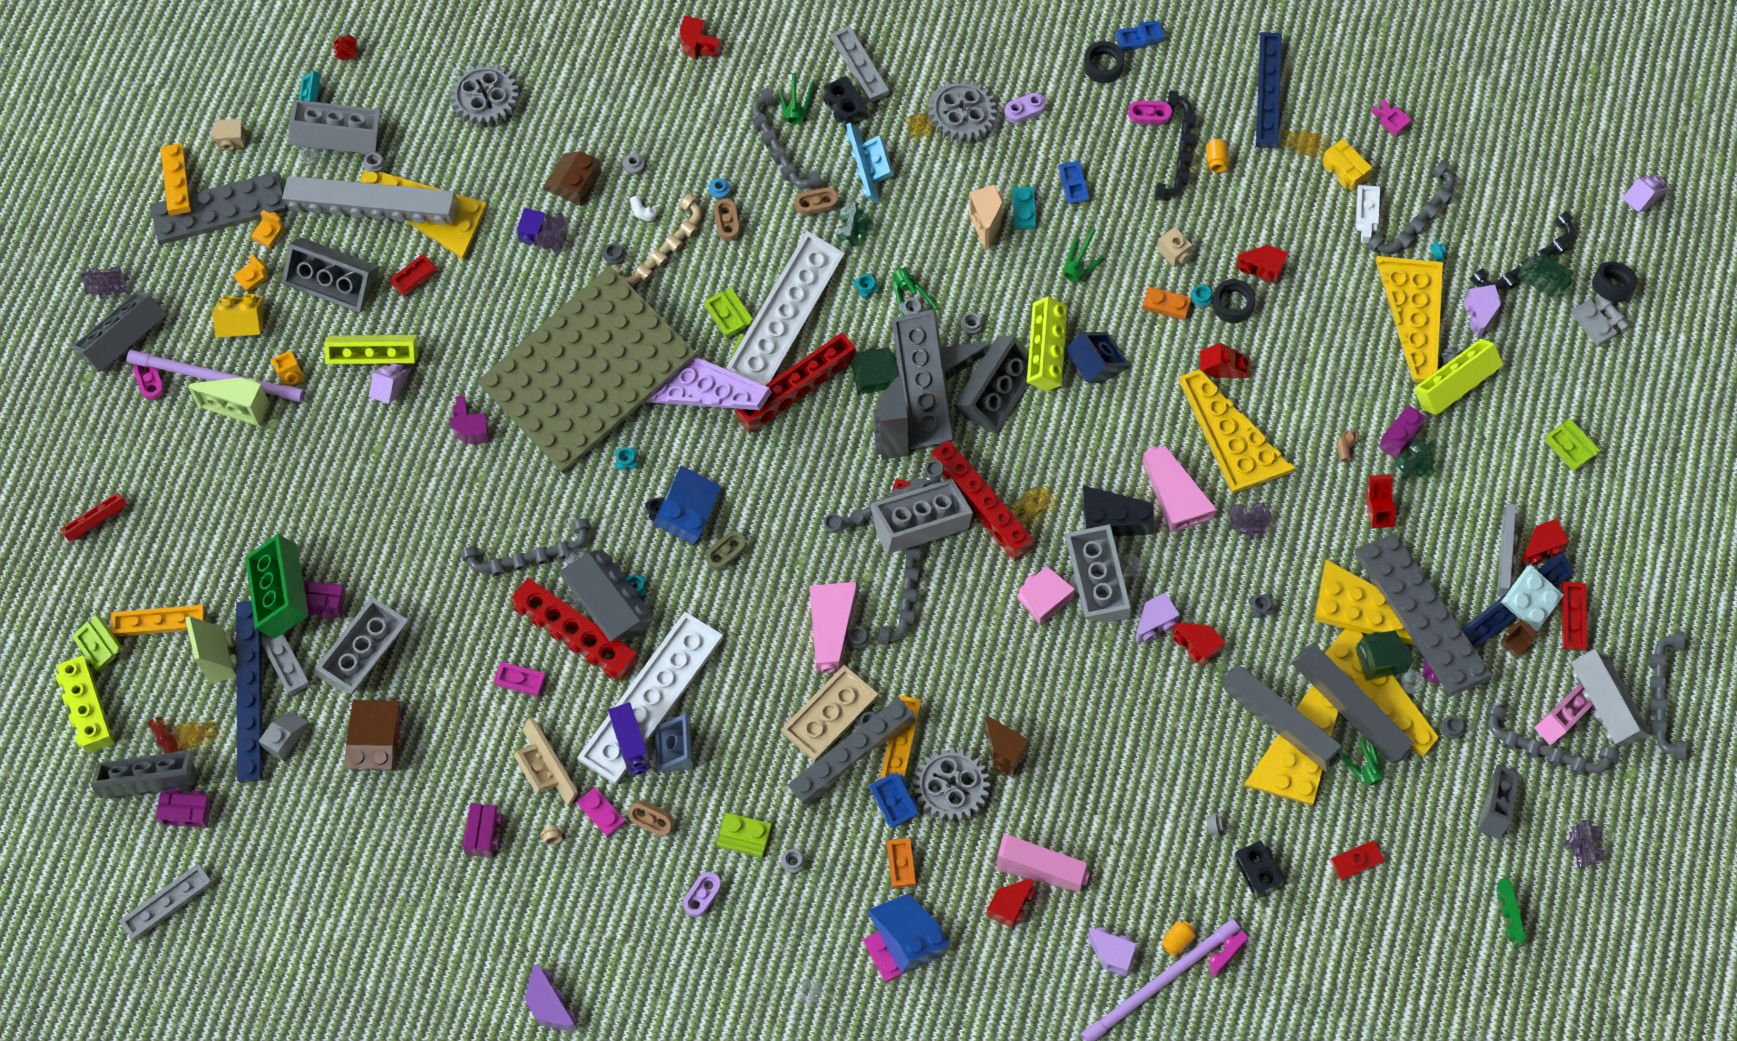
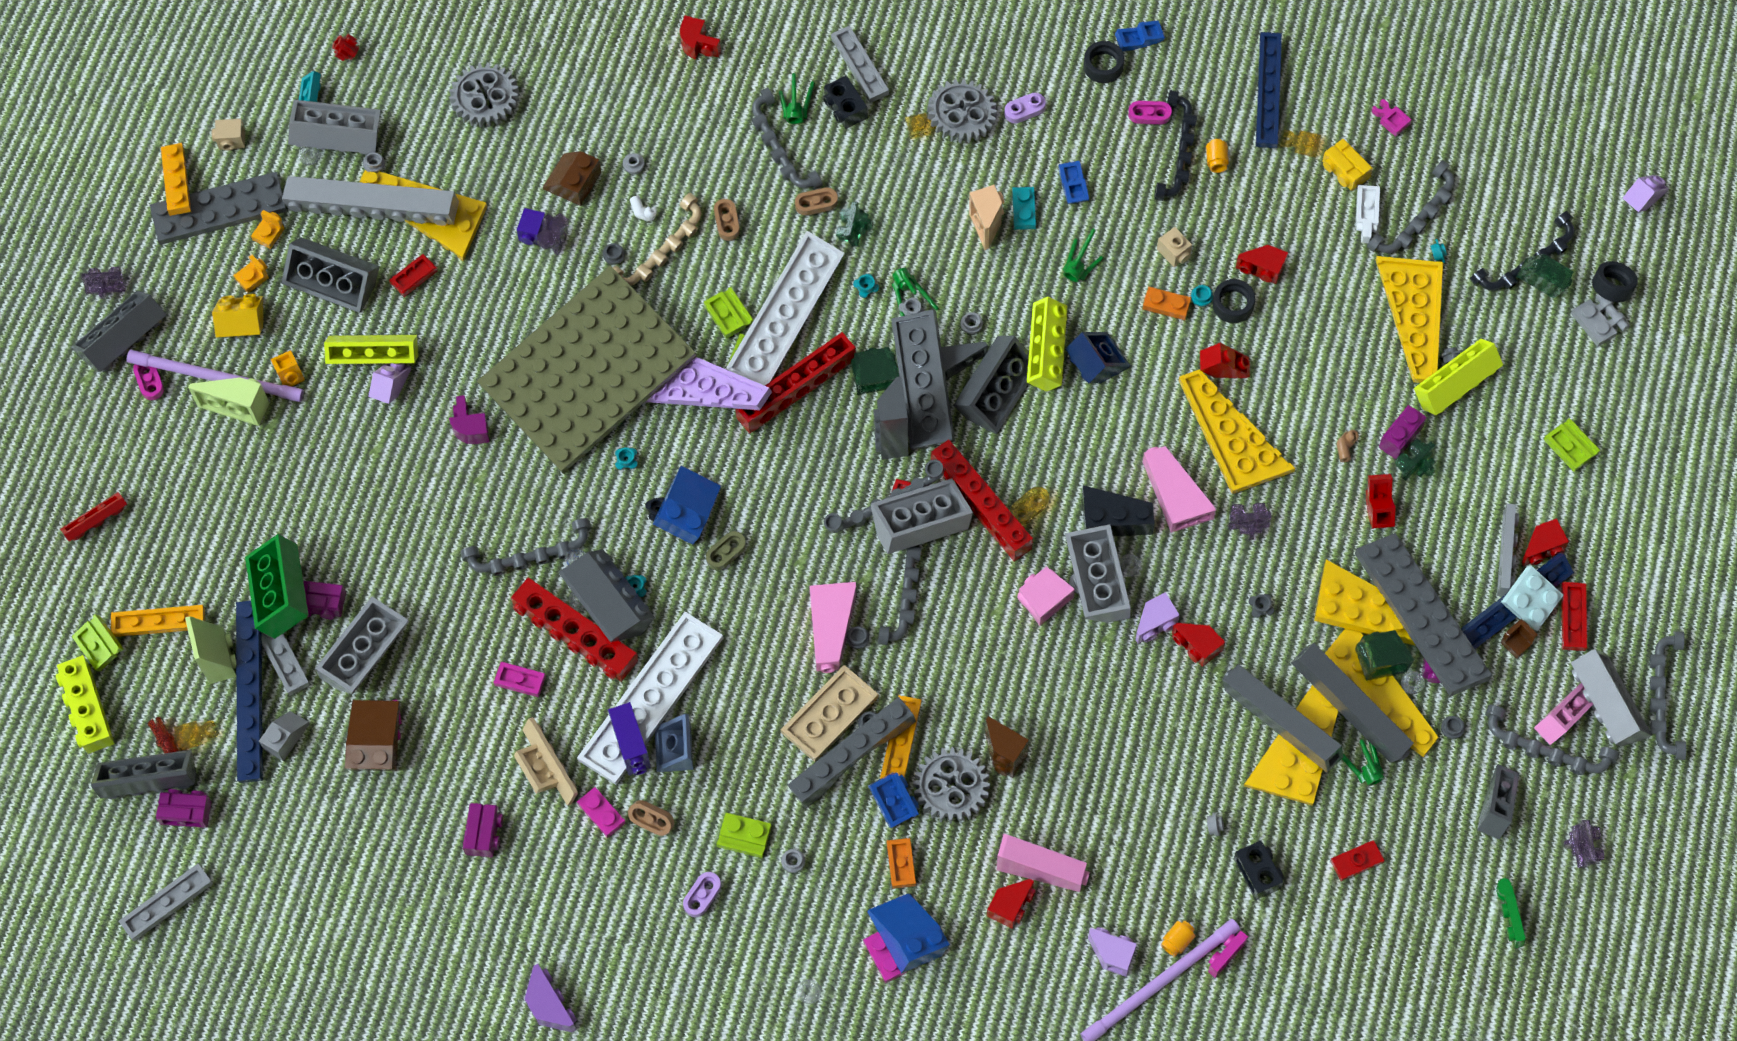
tan plate [540,825,563,845] -> none
dark azure plate [709,178,730,199] -> none
medium azure bracket [846,122,894,203] -> none
lavender slope [1464,285,1501,338] -> none

